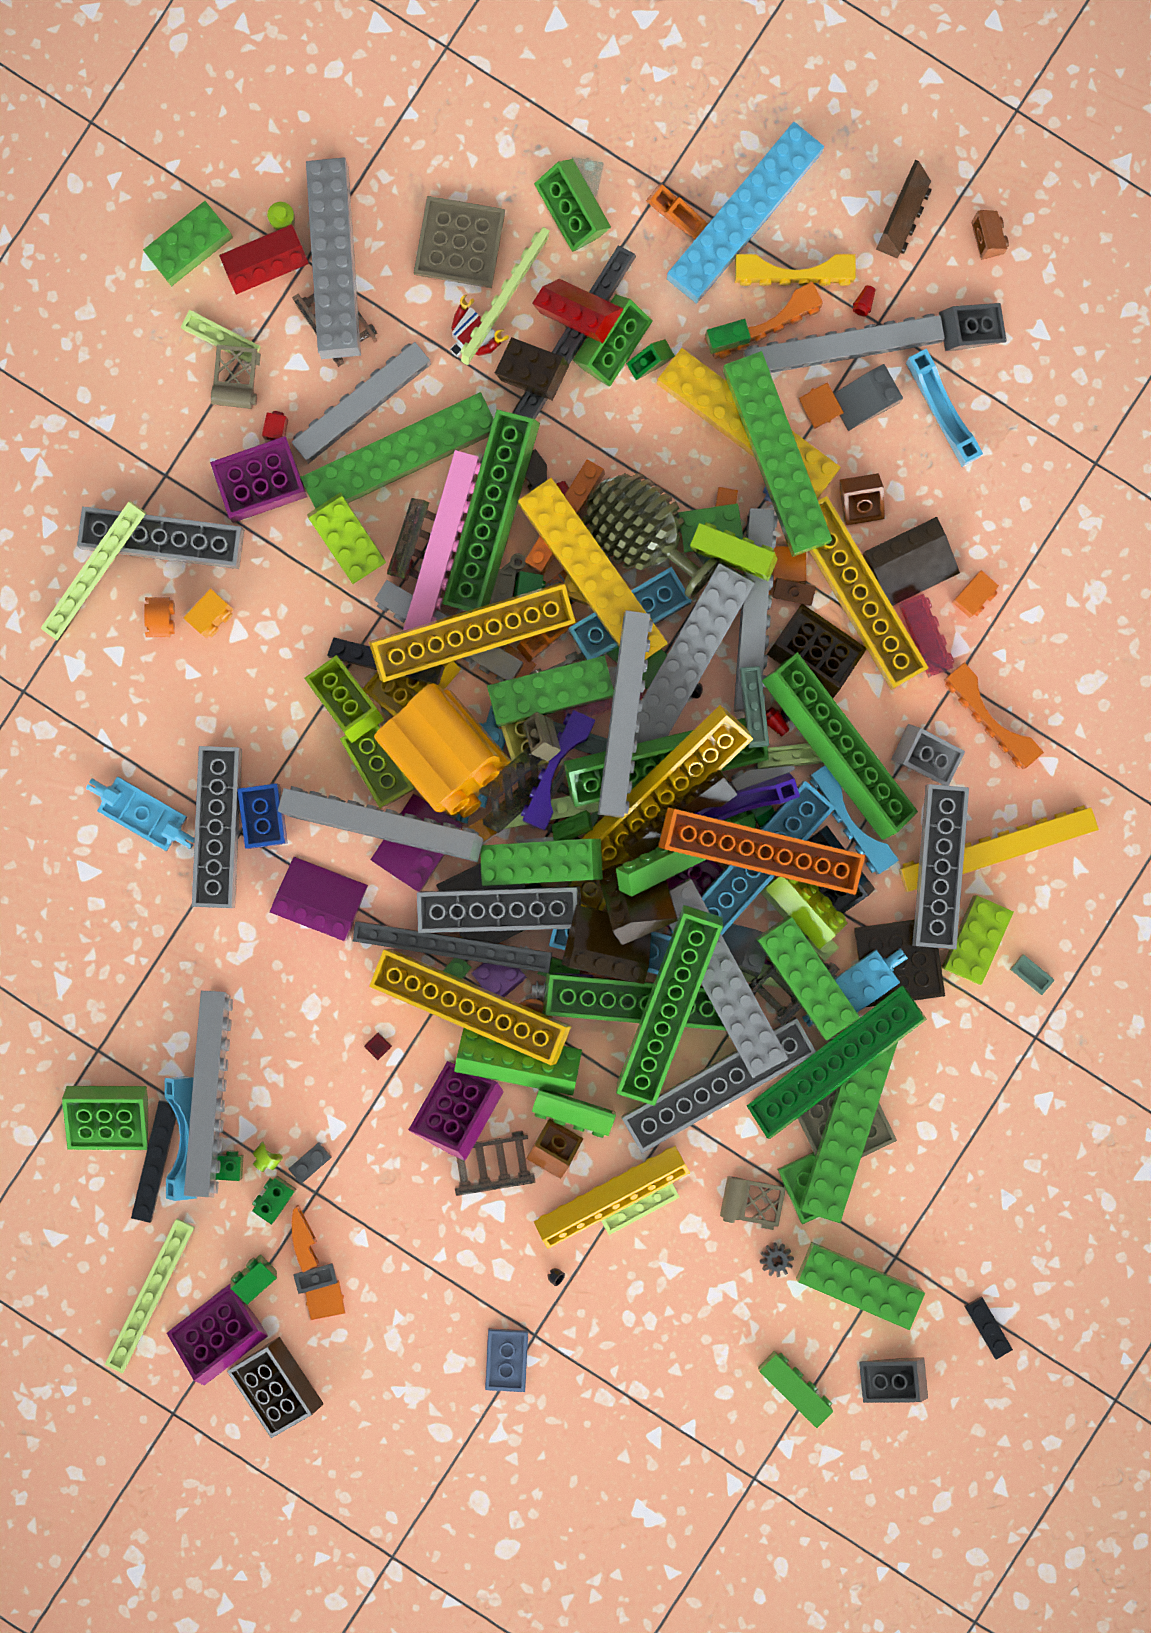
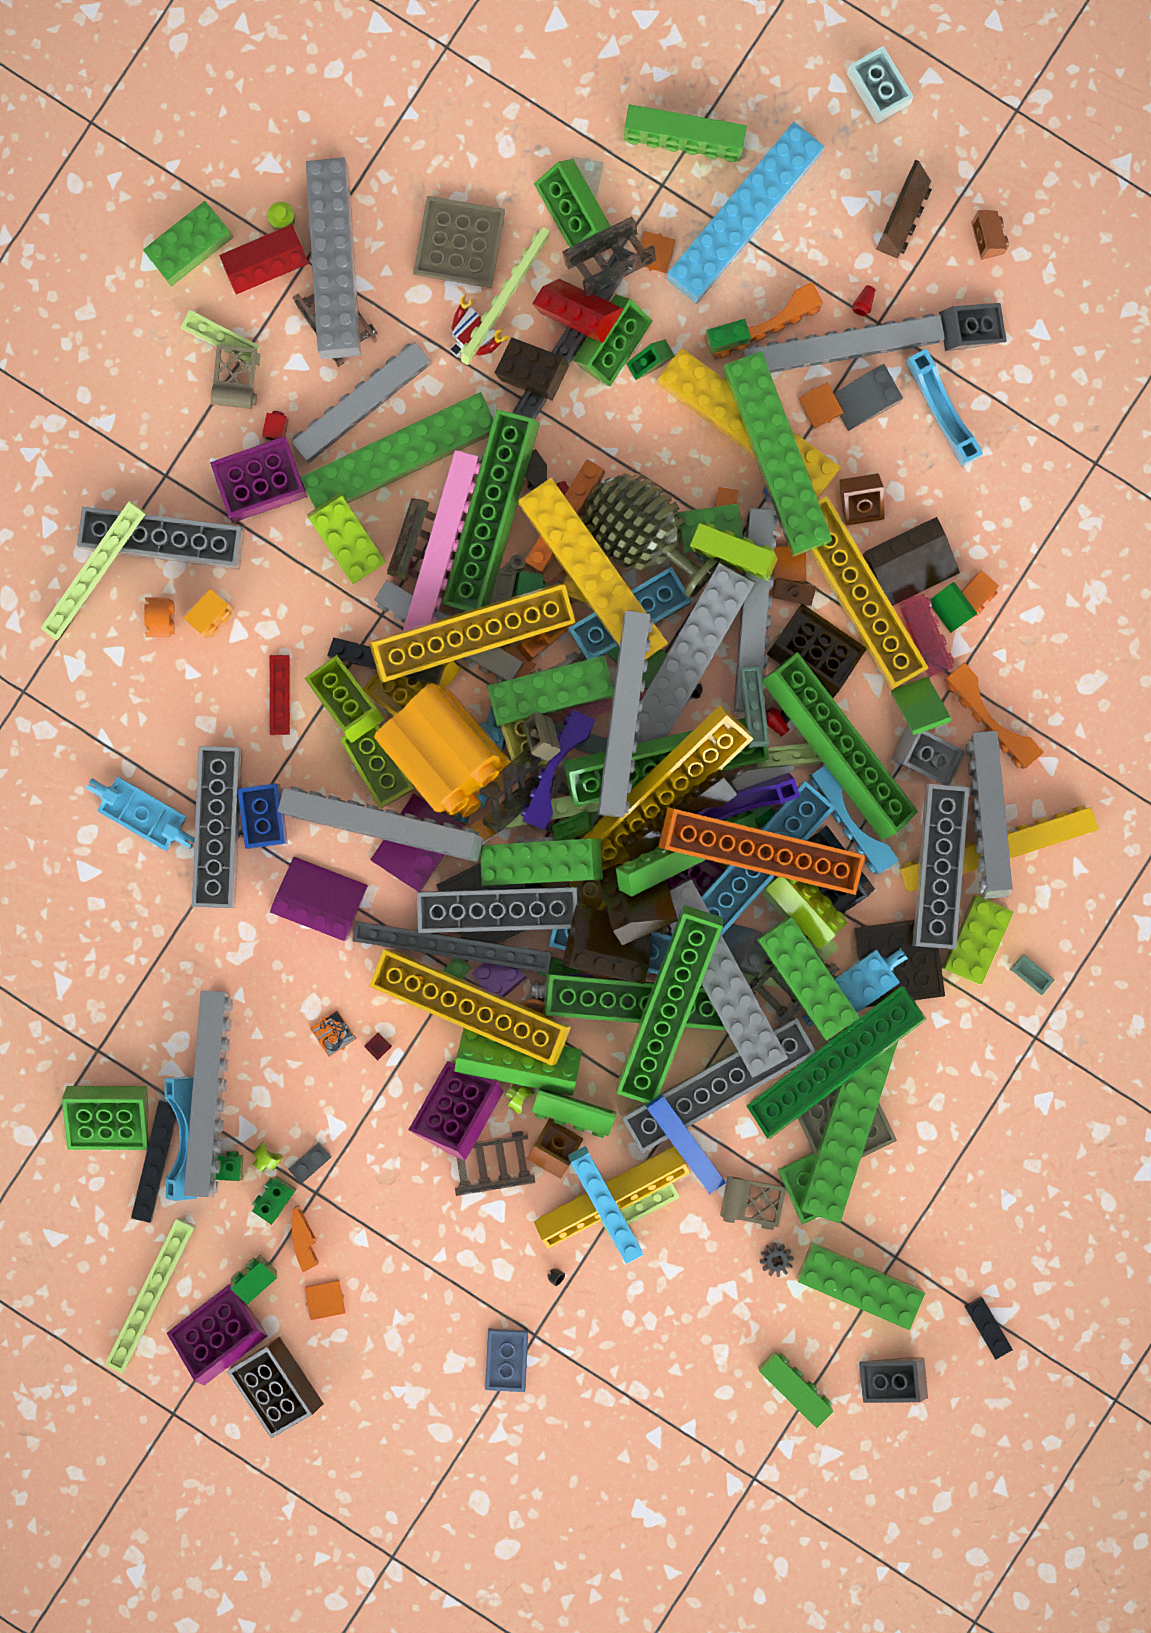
dark grey plate [293,1263,338,1294] -> none
orange slope [646,184,708,239] -> none
yellow arch [735,254,856,286] -> none
none -> red tile [269,655,290,735]
none -> piece [310,1010,357,1057]
none -> lime piece [505,1084,535,1114]
none -> clear smoke fence [562,216,656,296]
none -> medium azure arch [568,1146,644,1264]
none -> bright green brick [624,104,747,162]
none -> orange piece [635,231,676,273]
none -> tile [645,1094,726,1194]
none -> light aqua brick [846,46,914,124]
none -> bright green tile [891,677,951,735]
none -> green tile [928,582,978,633]
none -> light grey brick [966,731,1013,899]

